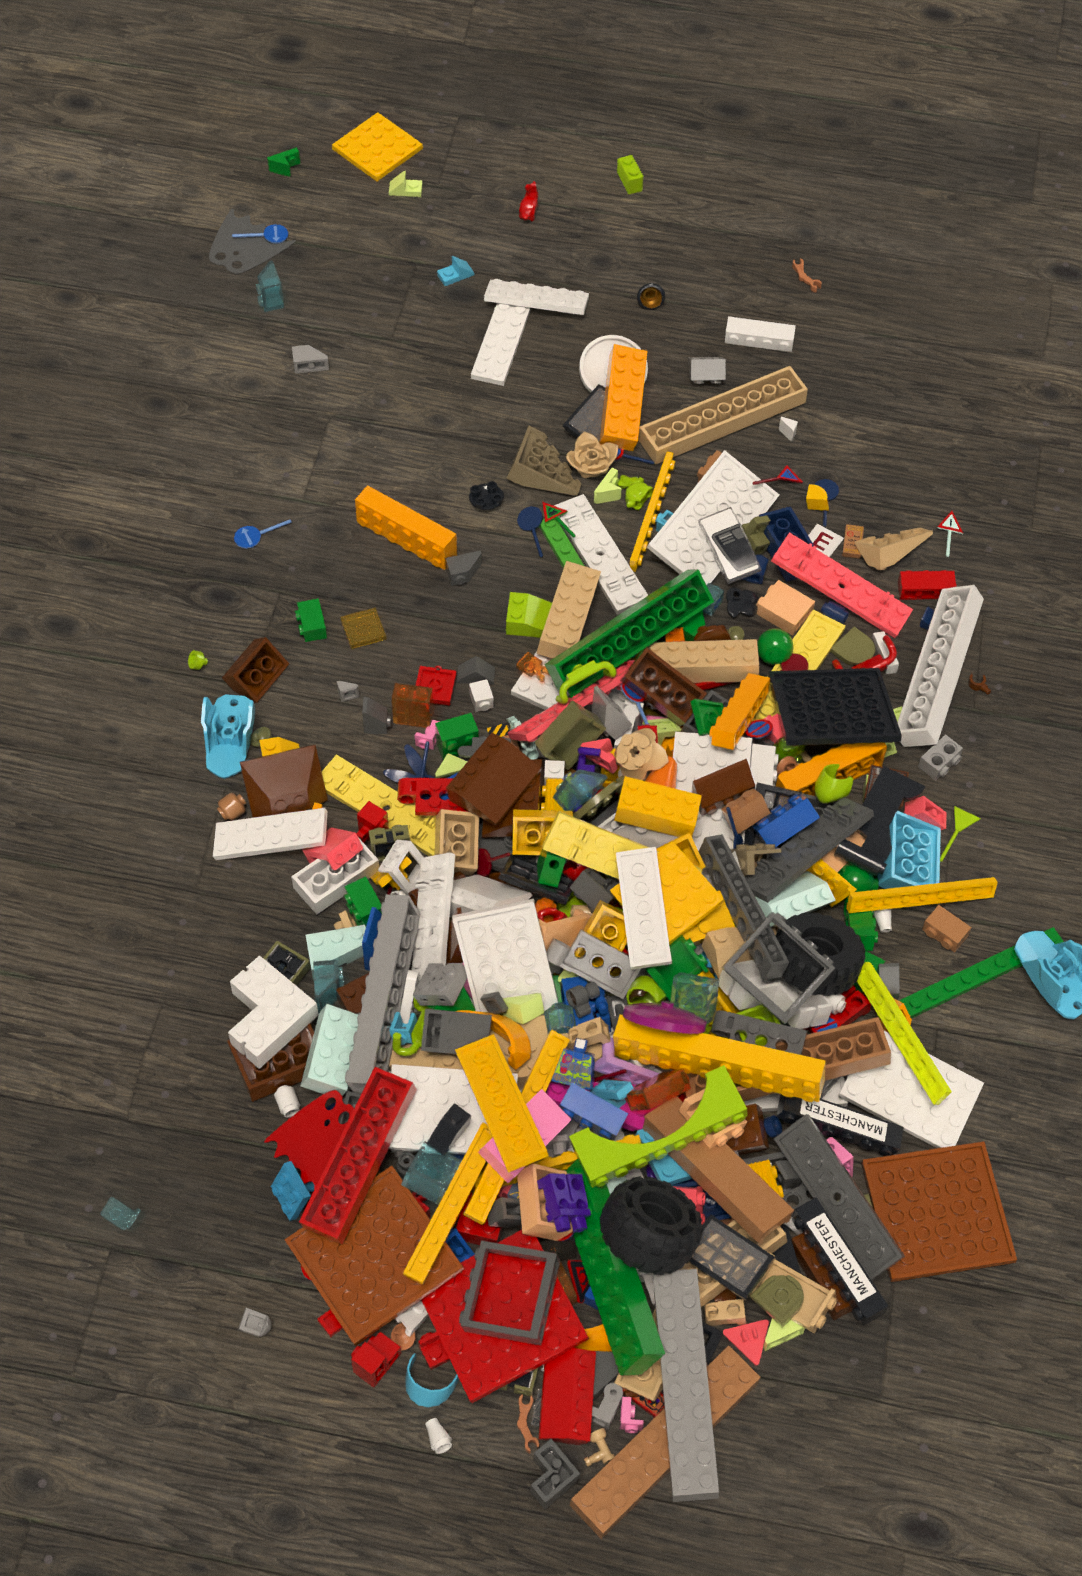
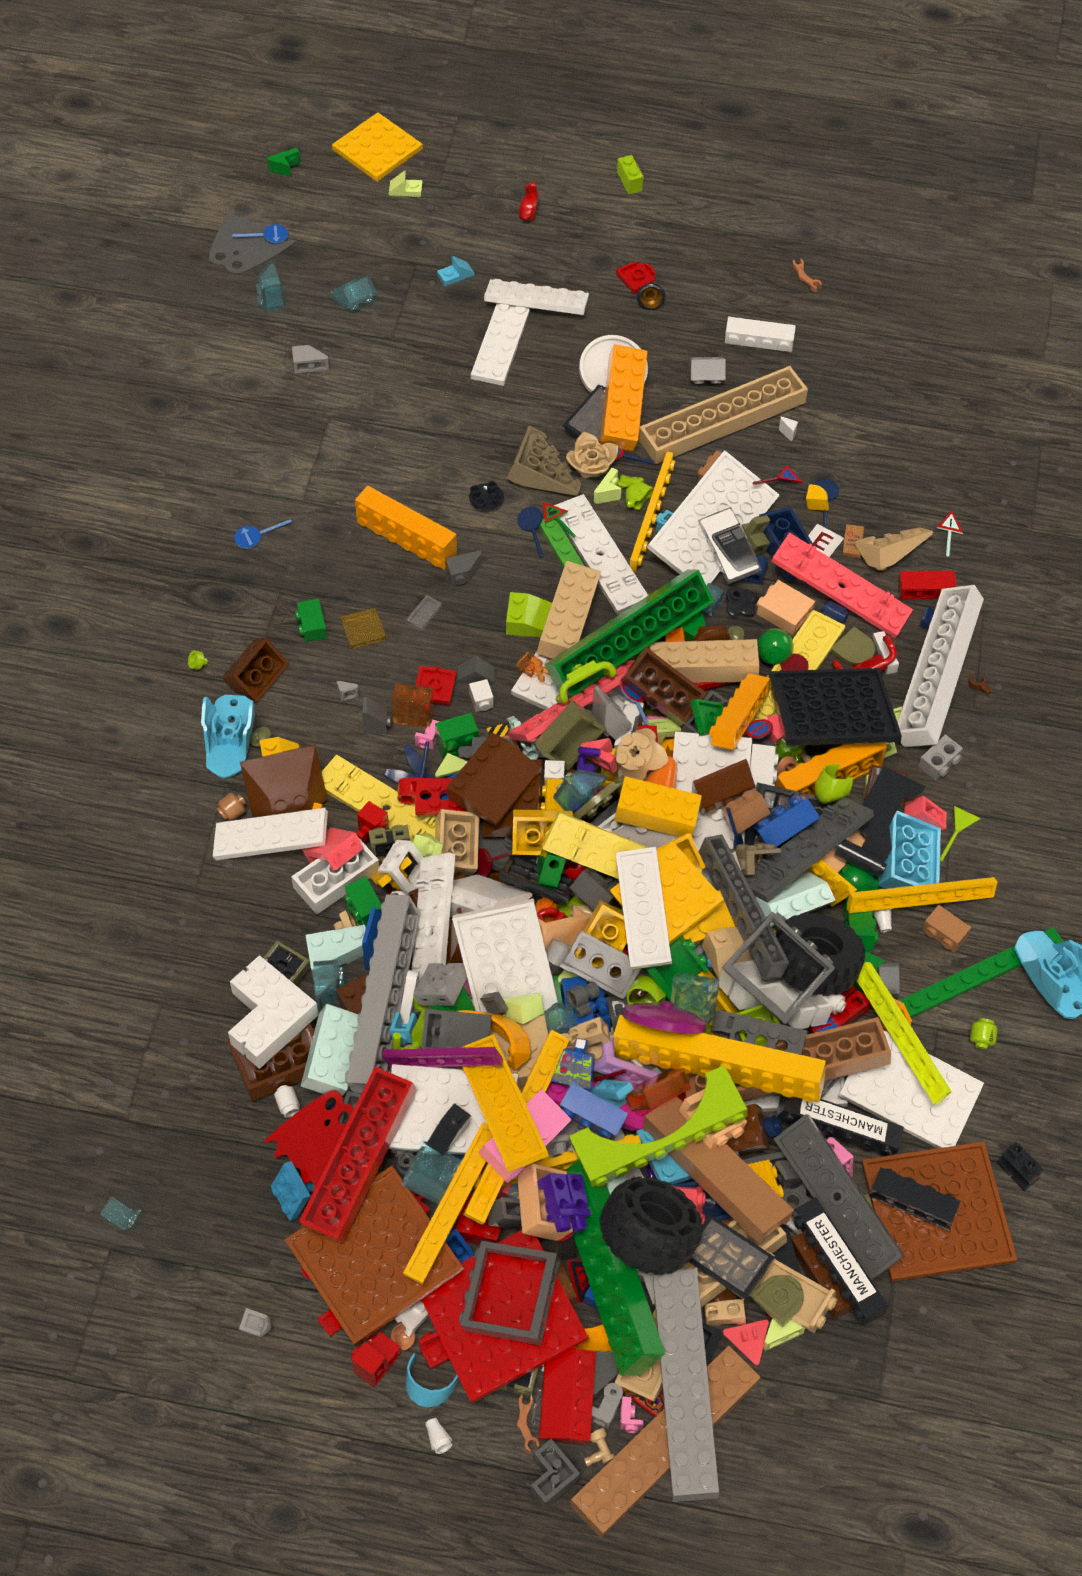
none -> clear light blue slope [329,275,377,311]
none -> magenta tile [382,1047,503,1068]
none -> clear tile [406,595,442,632]
none -> yellowish green slope [413,833,443,857]
none -> red tile [615,262,655,295]
none -> black brick [869,1167,961,1231]
none -> lime head [970,1018,998,1050]
none -> black hips [996,1142,1043,1192]

